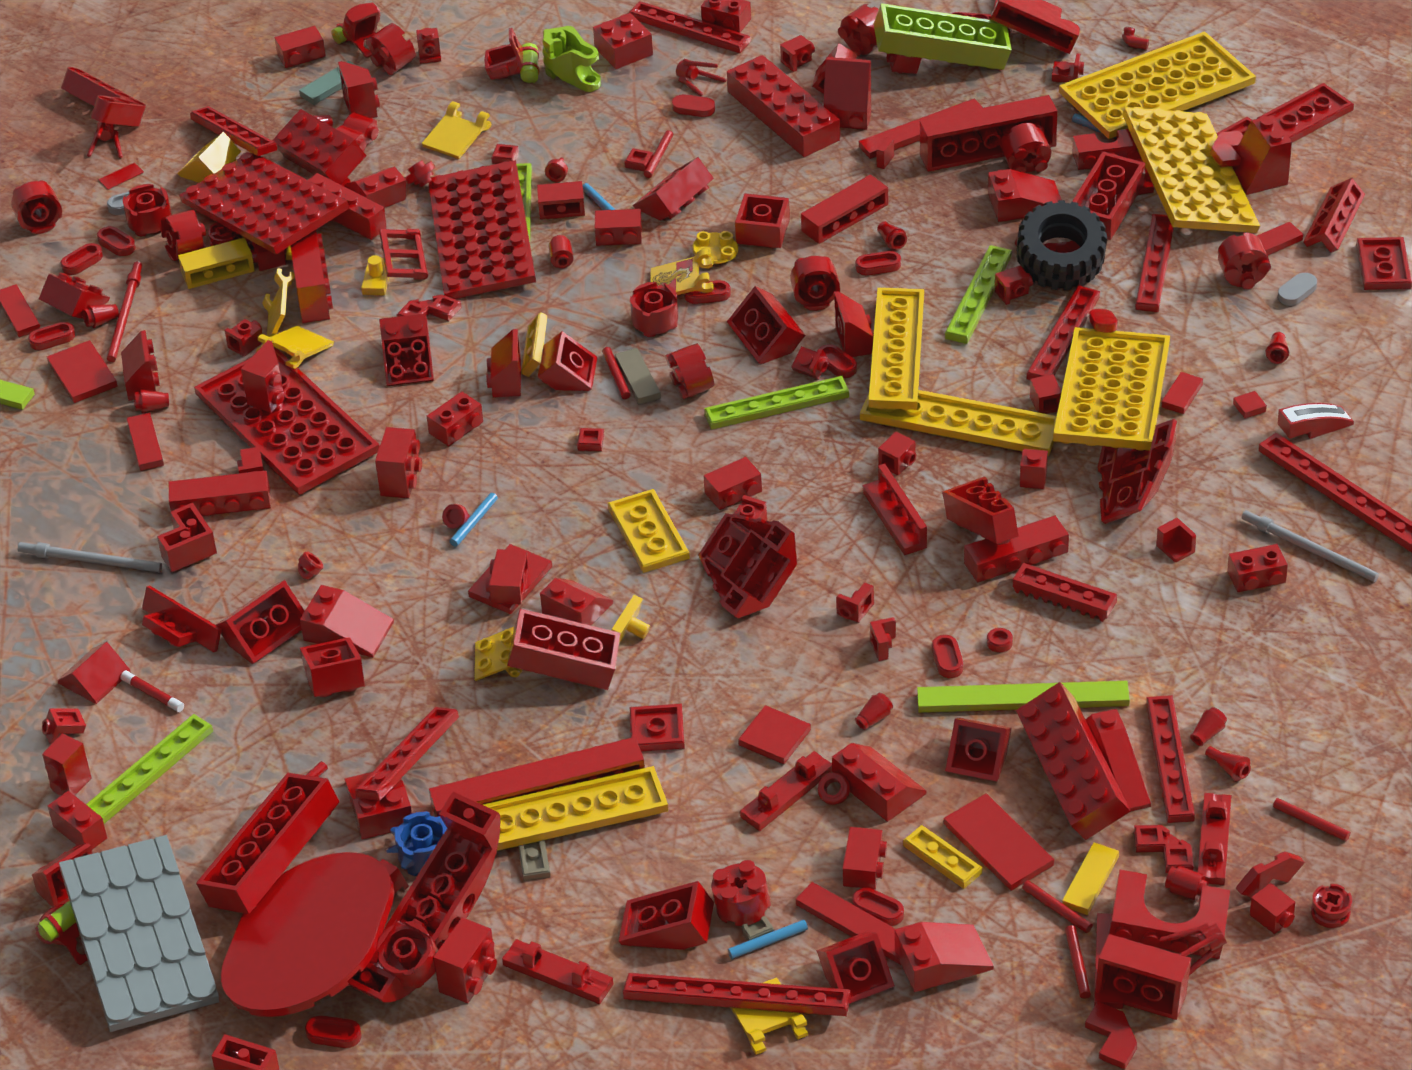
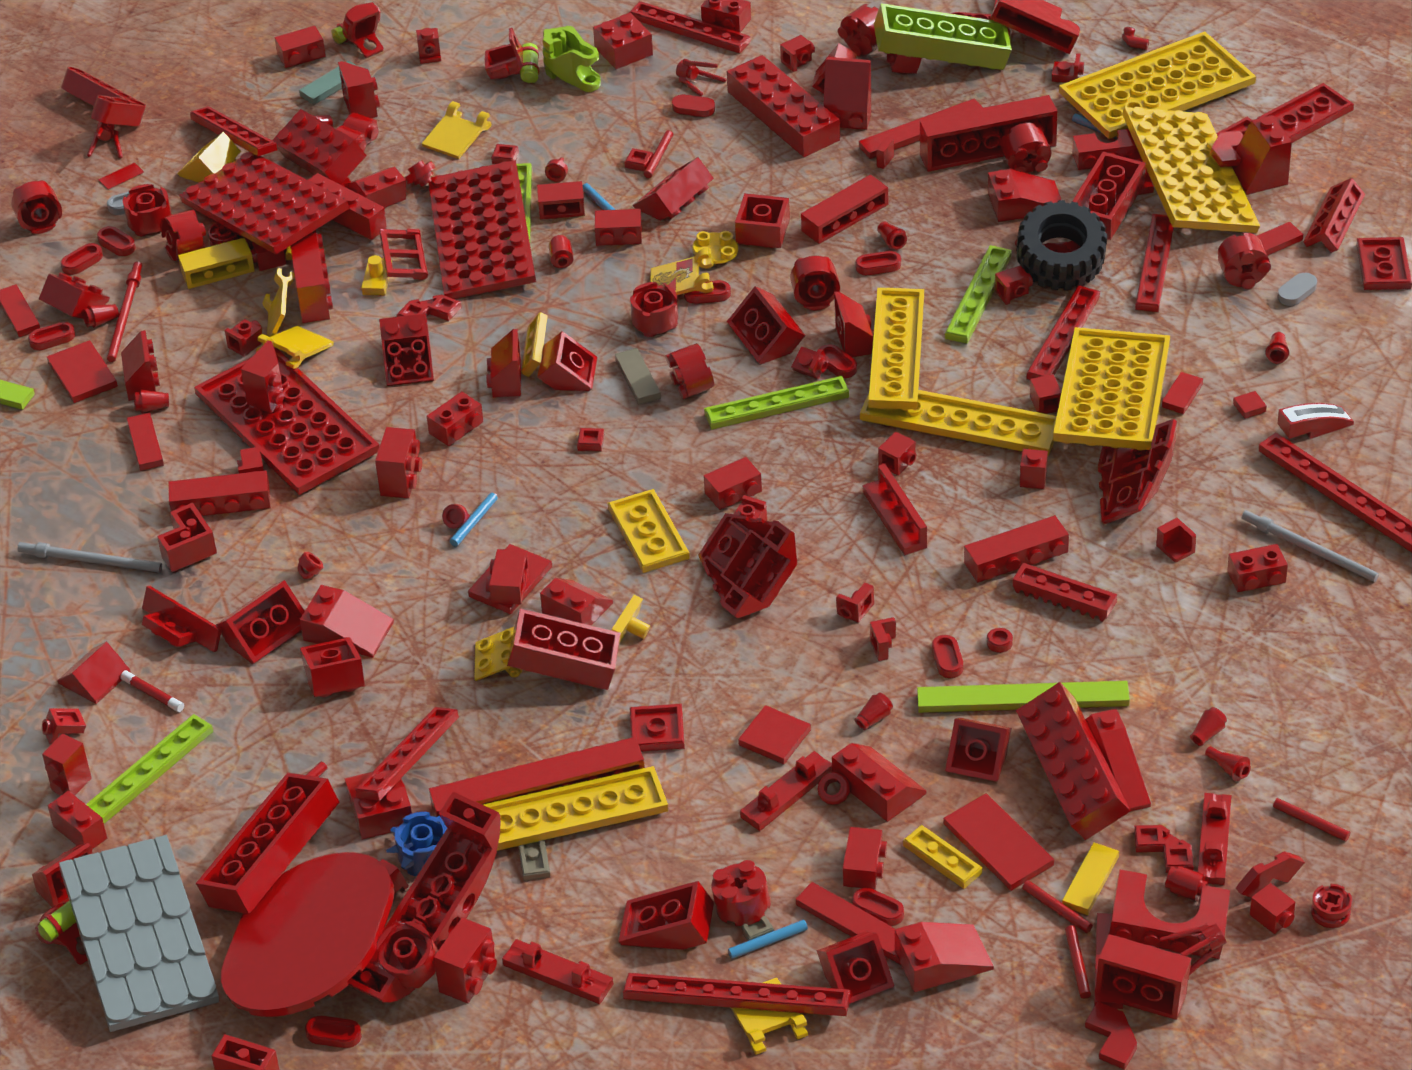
red brick [365,23,416,75] -> none
red bar [602,347,631,399] -> none
red wedge [942,476,1019,545] -> none
red tile [1089,309,1118,333] -> none
red tile [1146,695,1195,823] -> none

